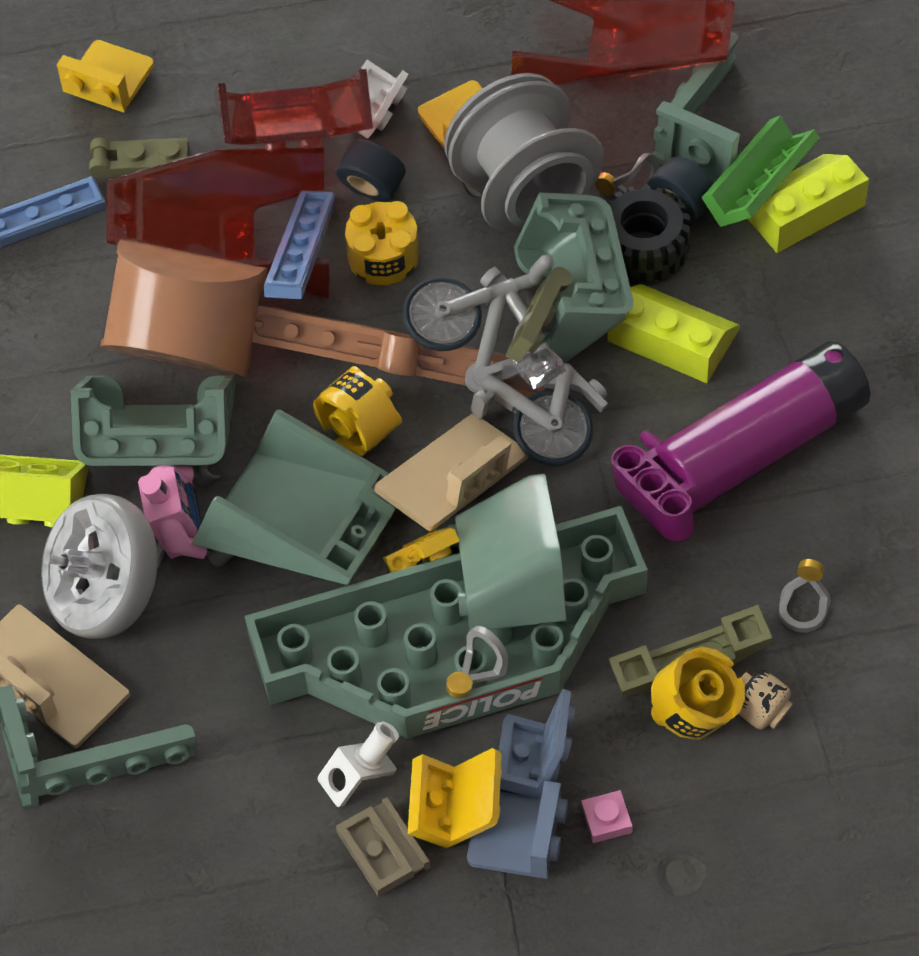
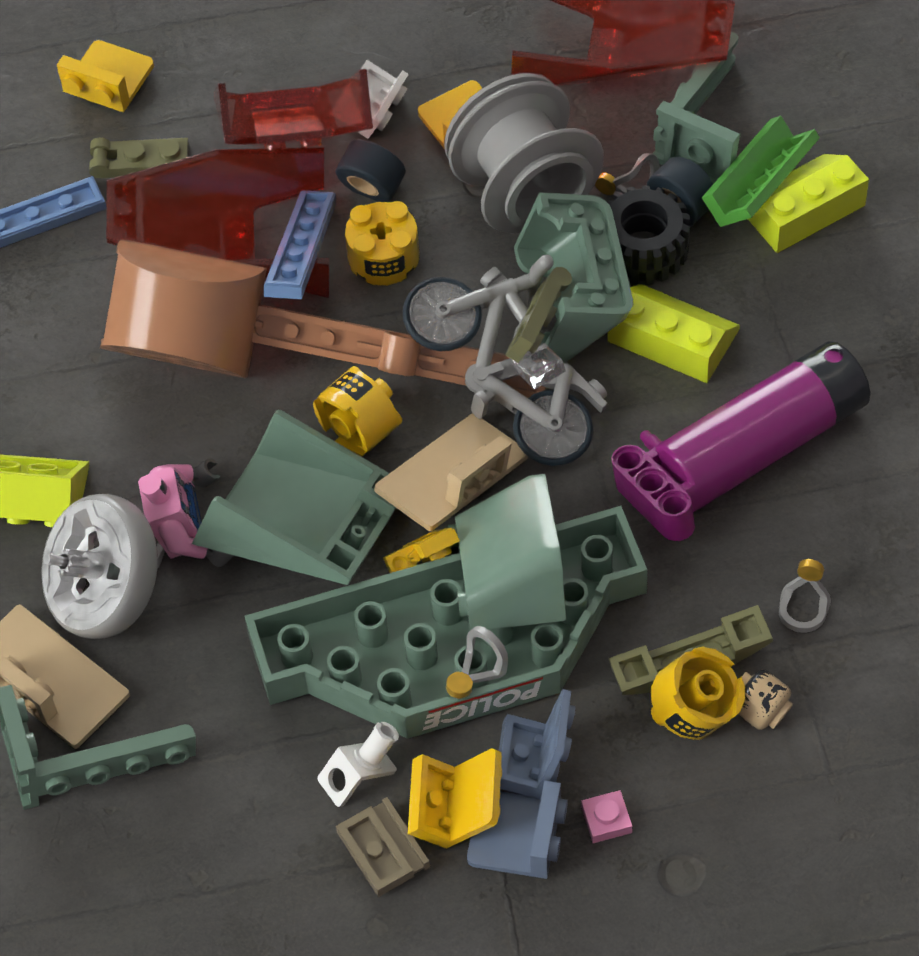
sand green windscreen [71,375,235,466] -> none

